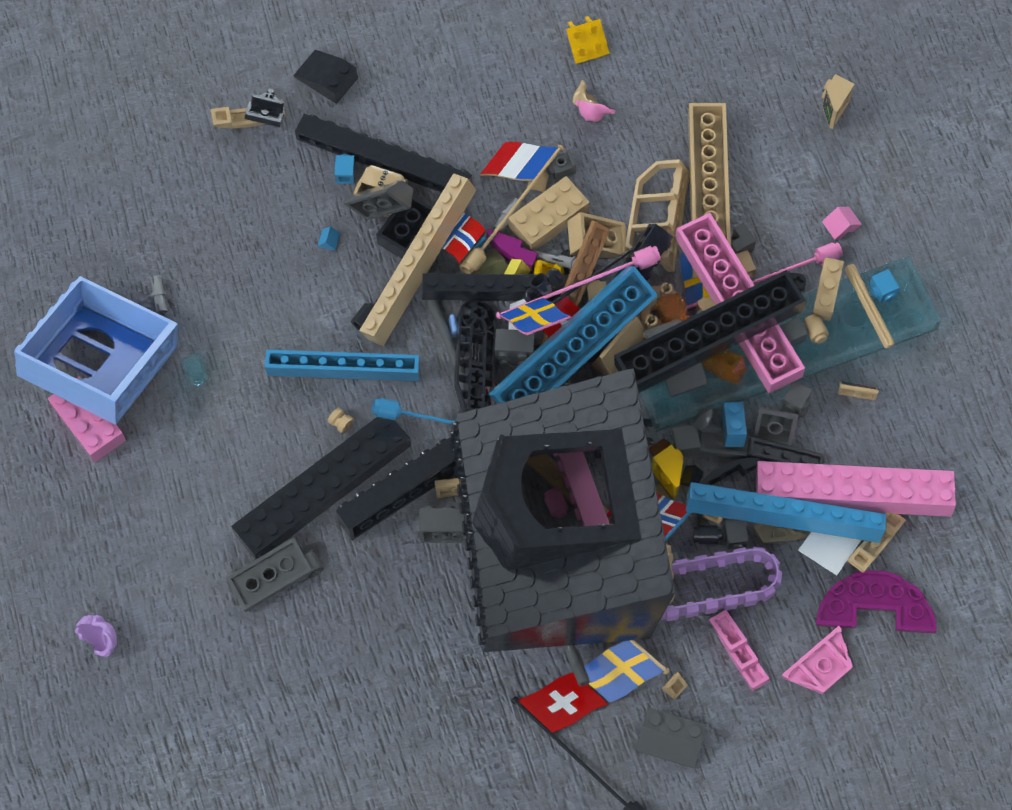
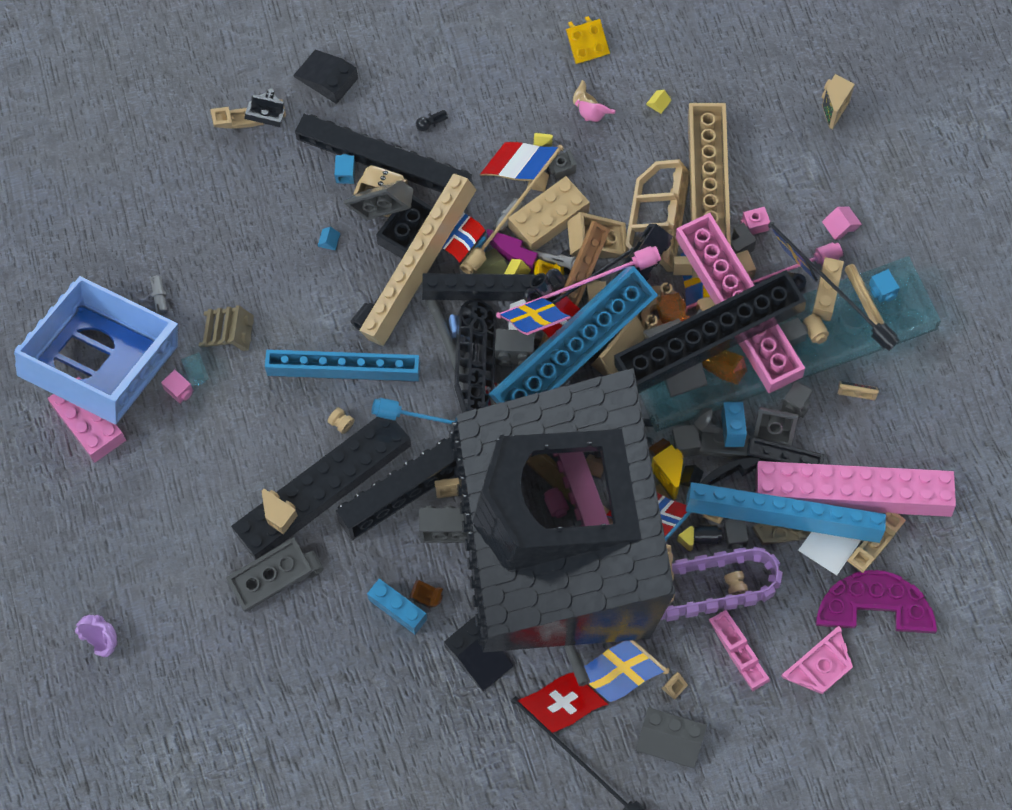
none -> bright pink brick [161,370,193,404]
none -> dark tan plate [199,305,254,351]
none -> tan slope [262,489,298,534]
none -> dark azure brick [367,579,427,634]
none -> reddish brown bracket [409,580,443,608]
none -> black axle [416,110,448,131]
none -> black slope [444,616,514,692]
none -> light yellow slope [534,133,553,147]
none -> tan slope [586,454,604,478]
none -> light yellow slope [646,90,672,114]
none -> tan slope [673,256,693,275]
none -> light yellow slope [677,526,694,551]
none -> tan wheel [724,571,748,596]
none -> bright pink brick [740,207,770,235]
none -> black flag [768,222,900,351]

